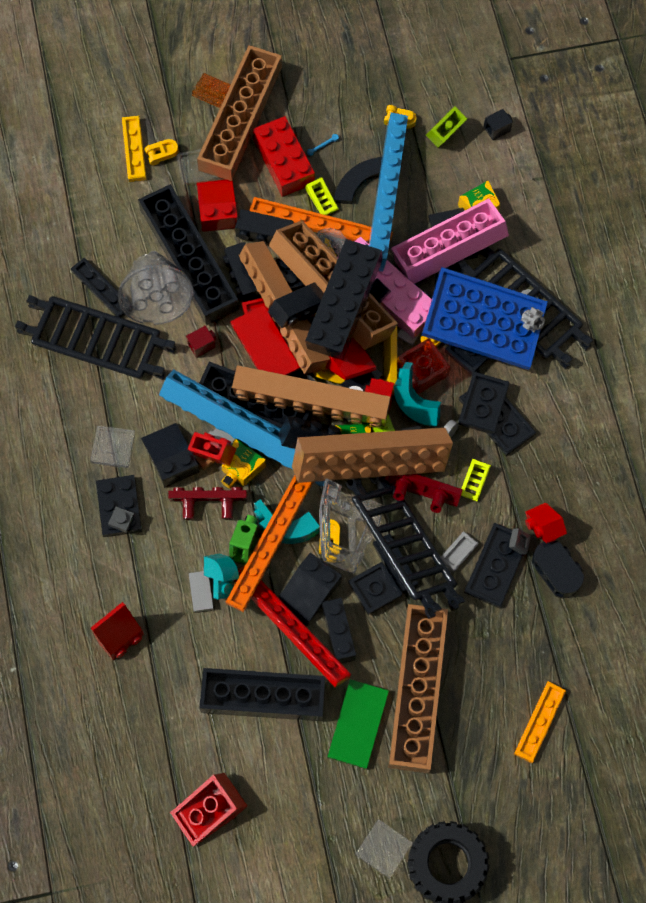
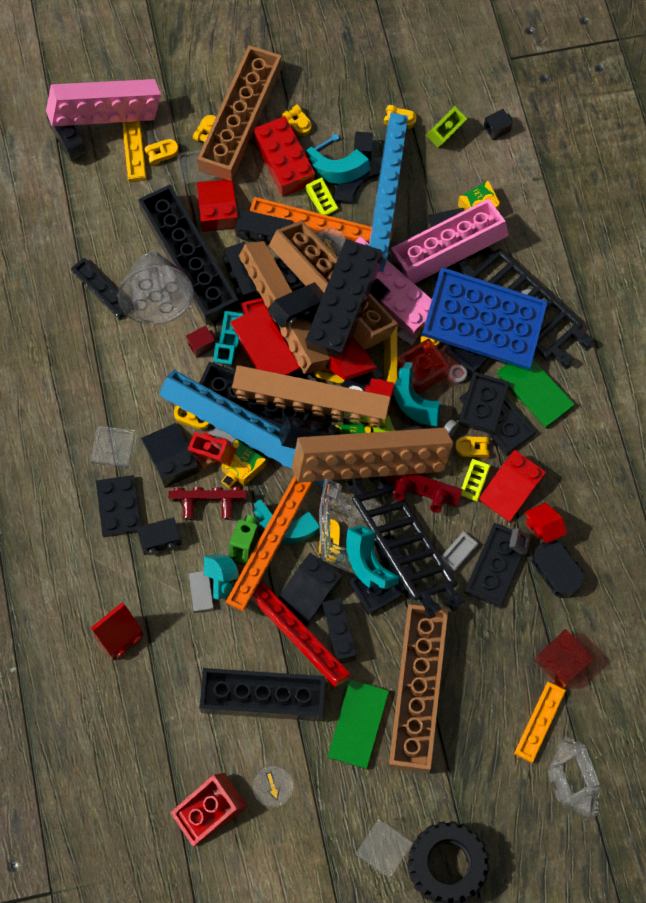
black bar [15,295,176,380] -> none
dark grey plate [108,507,135,533] -> none
clear orange plate [192,73,230,108] -> none
light grey gear [521,307,545,332] -> none
none -> bright pink brick [46,79,161,127]
none -> black brick [46,115,87,162]
none -> black brick [137,517,182,555]
none -> yellow plate [174,405,210,430]
none -> yellow plate [193,115,216,143]
none -> teal arch [213,311,244,366]
none -> clear tile [252,765,293,808]
none -> yellow plate [282,105,311,136]
none -> teal arch [306,146,370,183]
none -> teal arch [346,525,399,589]
none -> black brick [354,131,373,159]
none -> light grey tile [448,365,467,384]
none -> yellow plate [455,436,490,459]
none -> red slope [478,450,546,523]
none -> green tile [496,360,575,429]
none -> clear red brick [534,629,594,689]
none -> clear windscreen [548,736,600,820]

